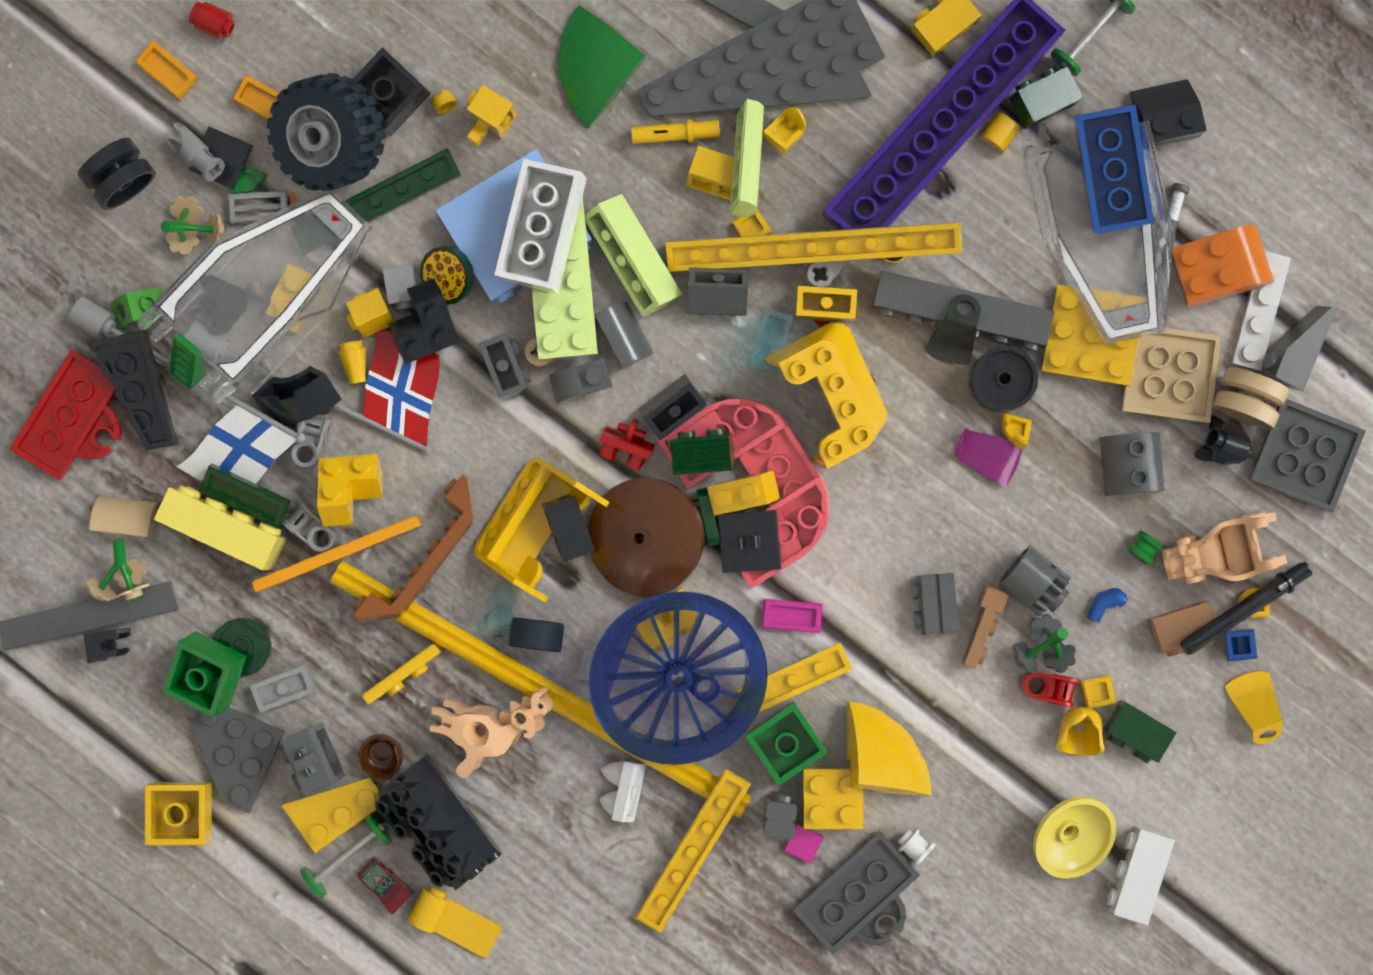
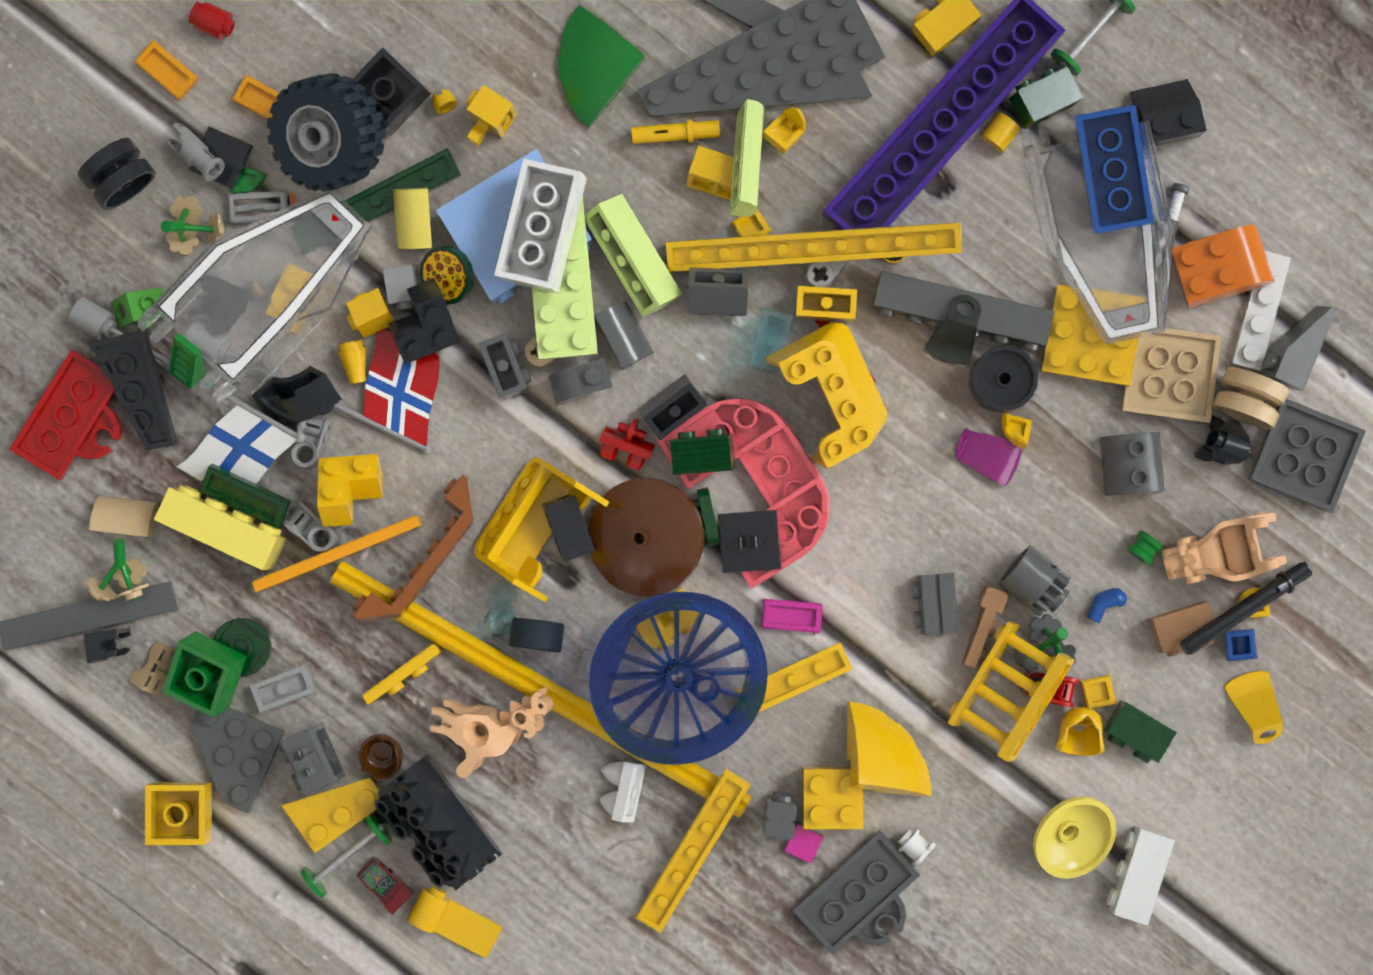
yellow brick [707,470,780,516] -> none
green brick [745,701,828,786] -> none
none -> tan piece [129,641,176,695]
none -> light yellow brick [393,187,432,249]
none -> yellow fence [948,622,1075,762]

